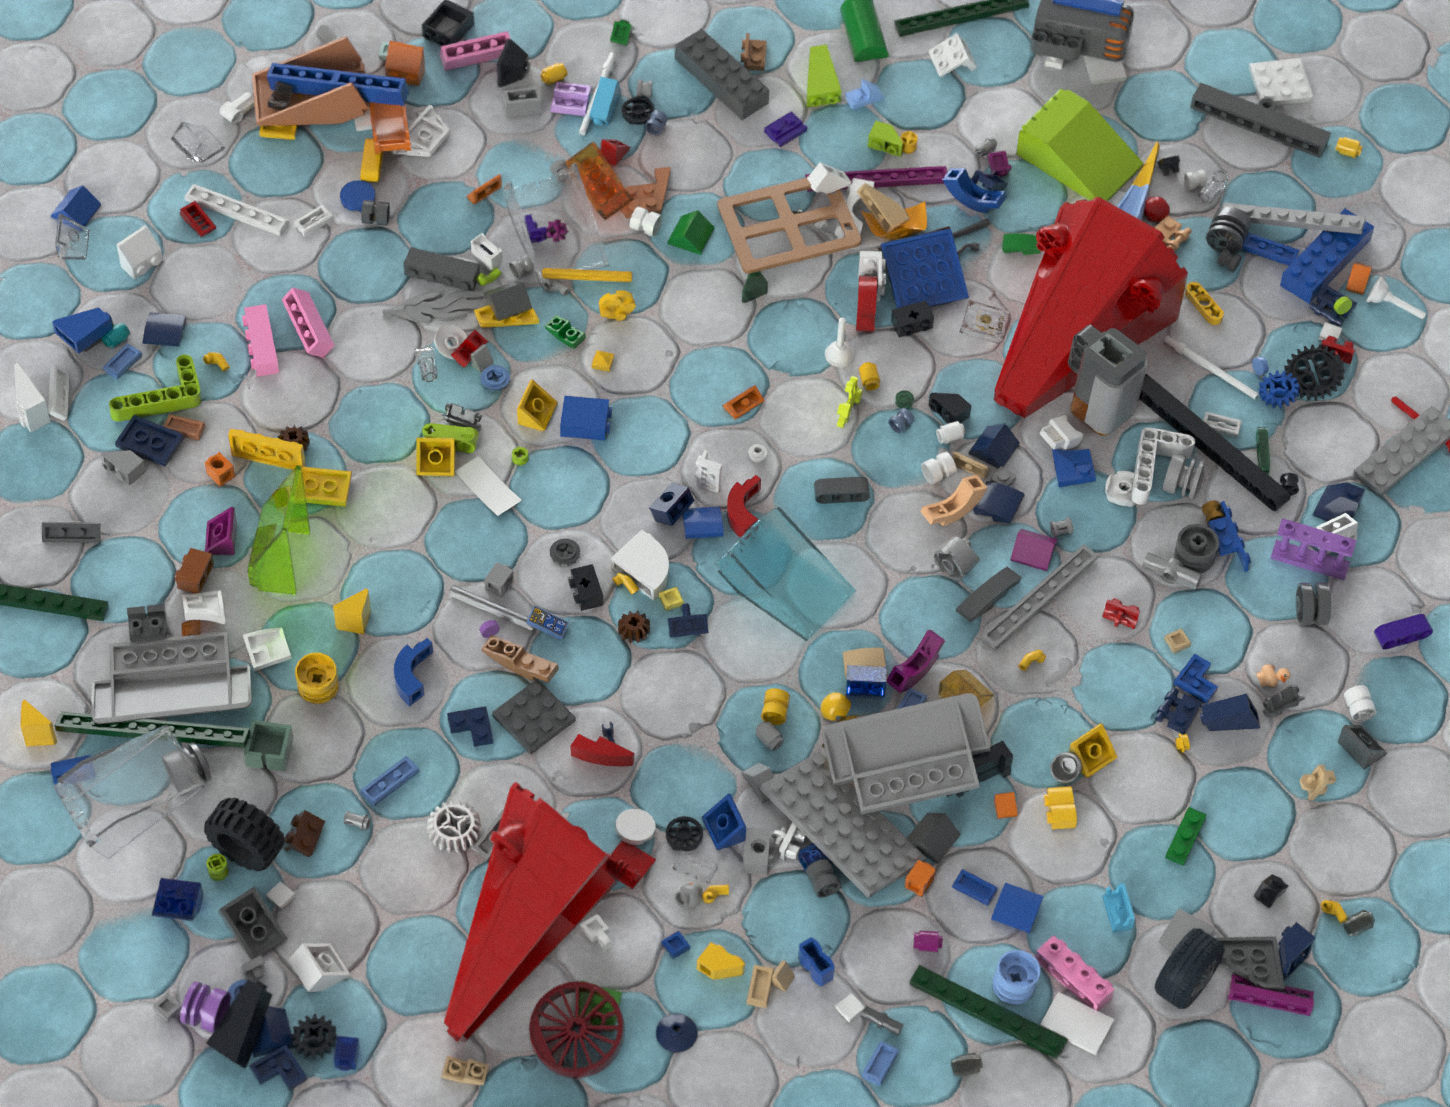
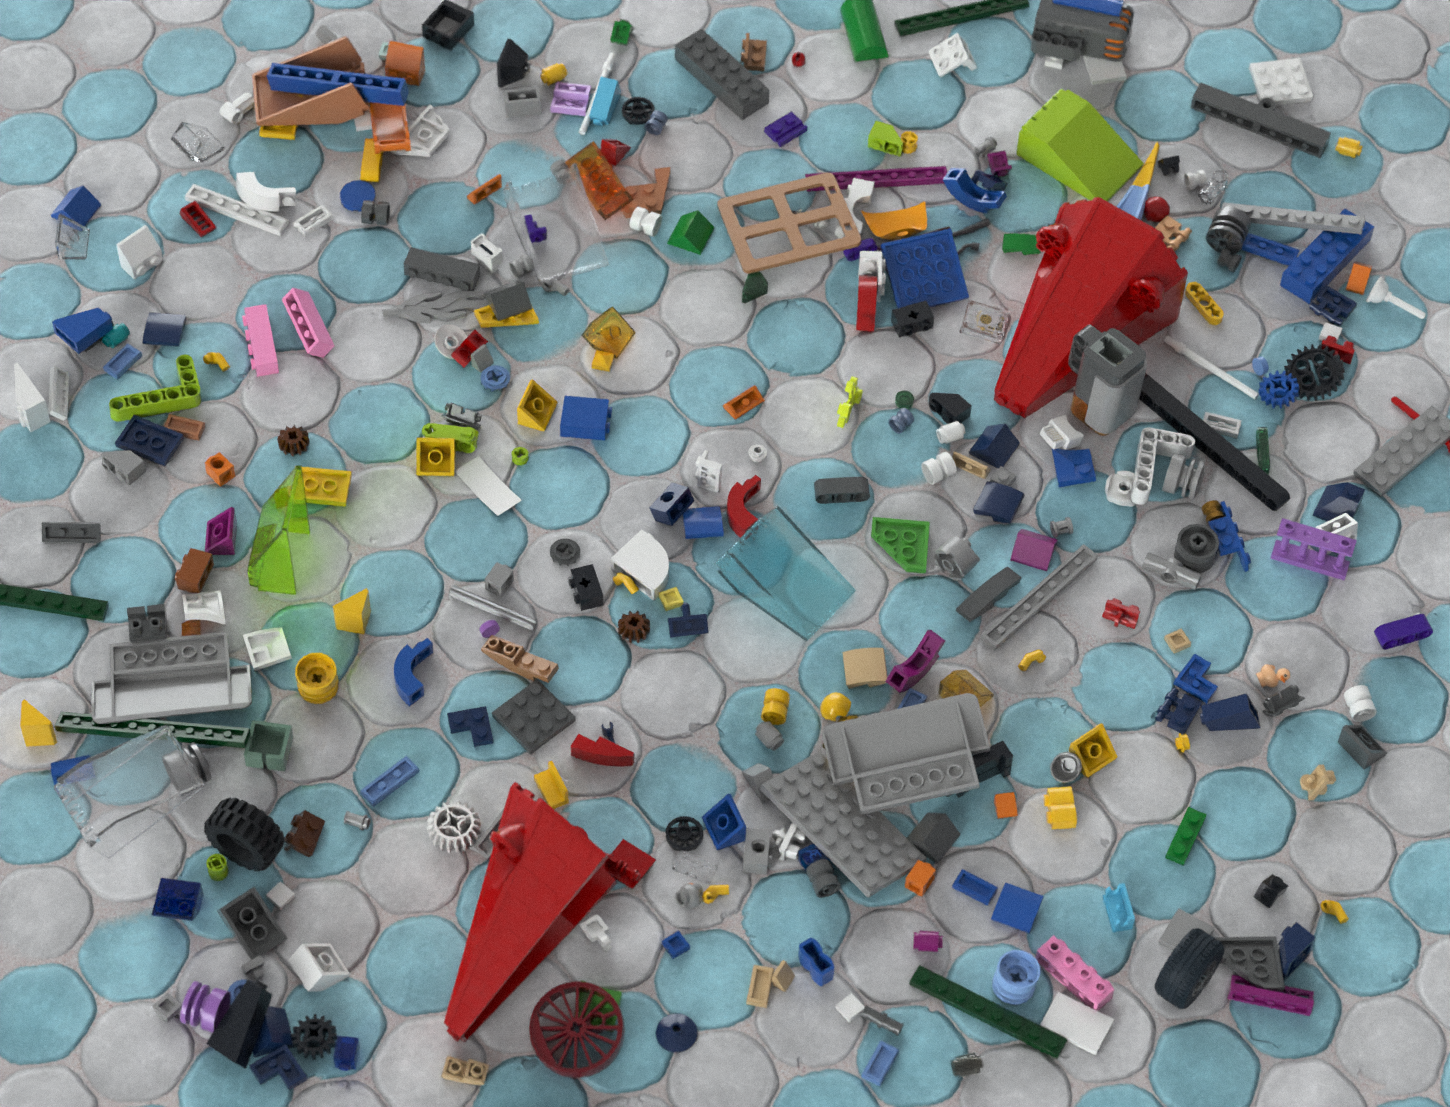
yellow plate [228,428,306,470] -> none
clear smoke bracket [267,81,293,111] -> none
clear piece [414,346,438,382] -> none
bright pink brick [440,31,510,71] -> none
lime arm [476,267,502,286] -> none
tile [526,605,569,640] -> none
yellow axle [542,268,632,282] -> none
green slope [545,315,586,349] -> none
magenta gear [547,219,569,242] -> none
yellow plate [598,290,636,321] -> none
white tile [615,809,655,845] -> none
light grey wheel [637,80,653,98] -> none
yellow slope [697,942,745,980] -> none
lime slope [806,44,842,108] -> none
white slope [807,162,852,194] -> none
white piece [825,317,854,367] -> none
light blue slope [845,79,884,110] -> none
clear blue slope [845,665,886,699] -> none
tan slope [857,183,910,234] -> none
yellow brick [859,362,880,391] -> none
light nougat arch [920,475,987,527] -> none
black wheel [1280,473,1299,496] -> none
dark grey wheel [1296,582,1331,625] -> none
lime tile [1333,296,1352,315] -> none
clear smoke brick [1343,909,1375,936] -> none
none -> white arch [236,172,296,212]
none -> yellow panel [534,760,569,809]
none -> clear yellow slope [581,306,636,359]
none -> red hinge [792,52,806,67]
none -> dark purple beam [843,238,878,261]
none -> bright green plate [871,517,930,574]

